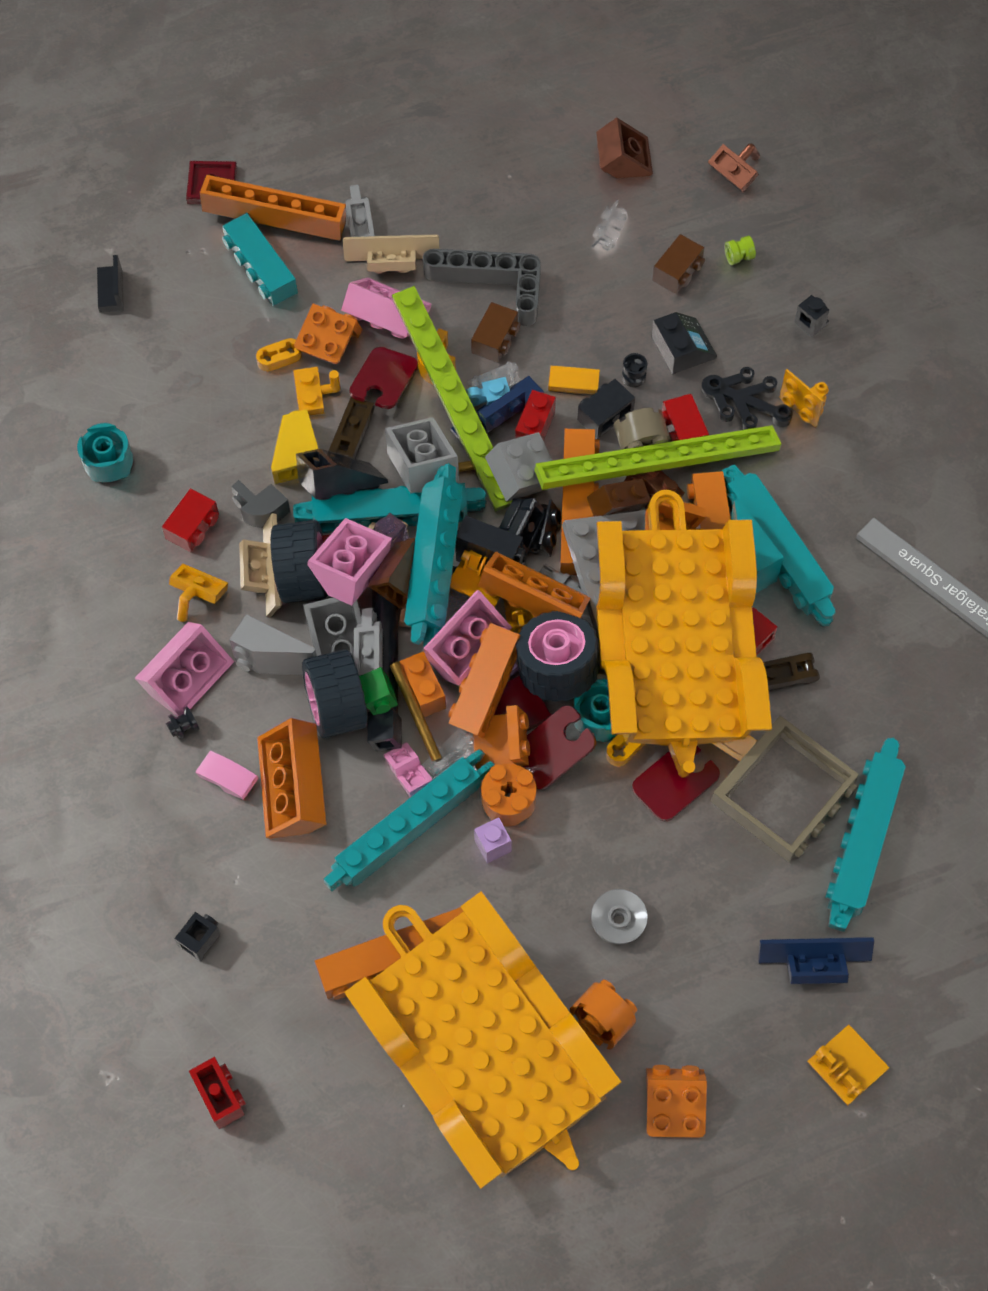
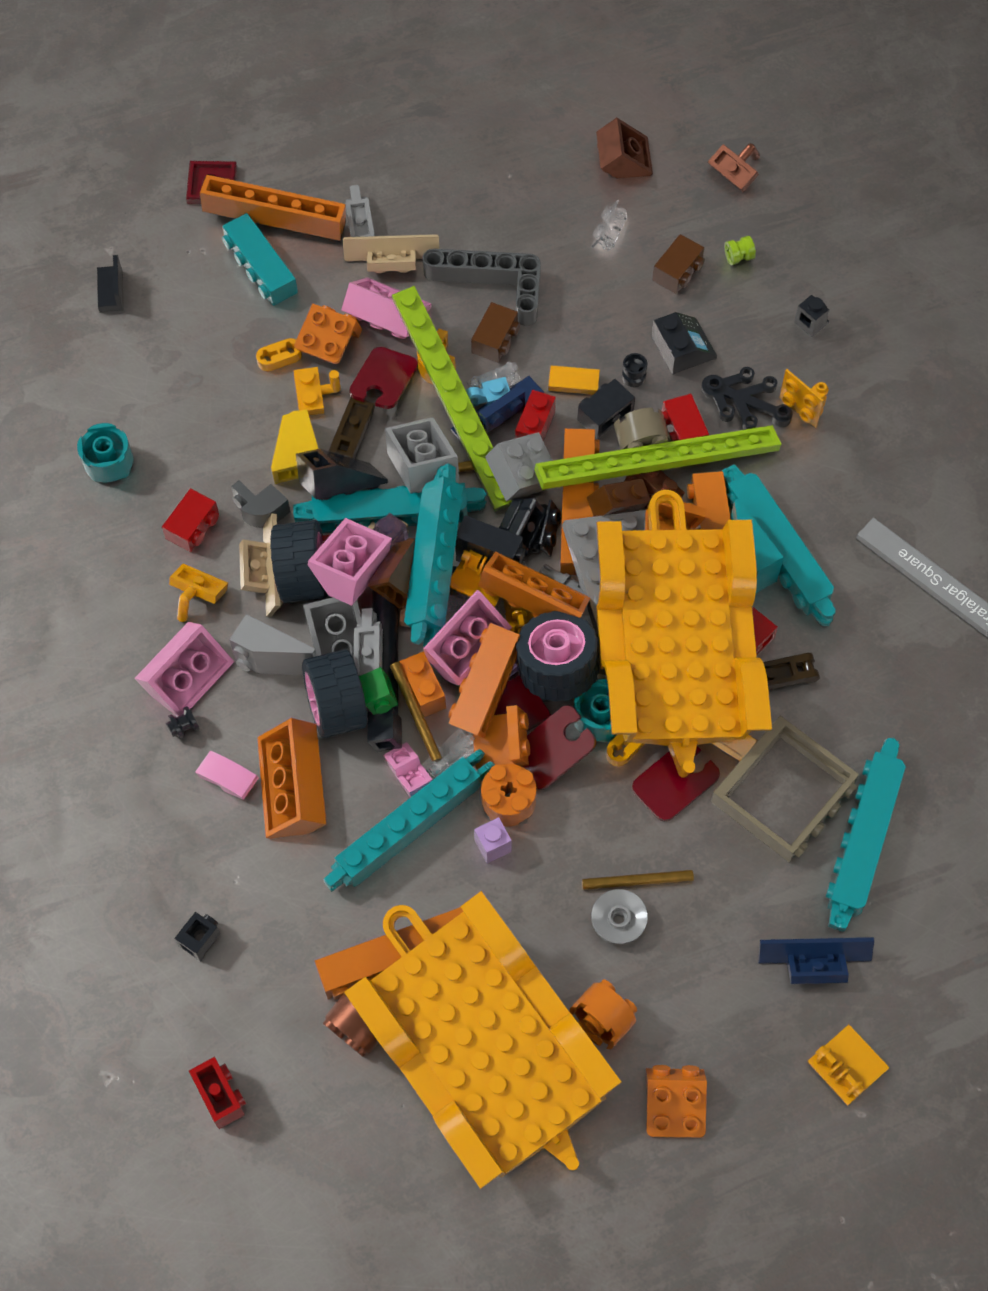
none -> copper brick [323,993,378,1057]
none -> pearl gold bar [582,870,694,890]

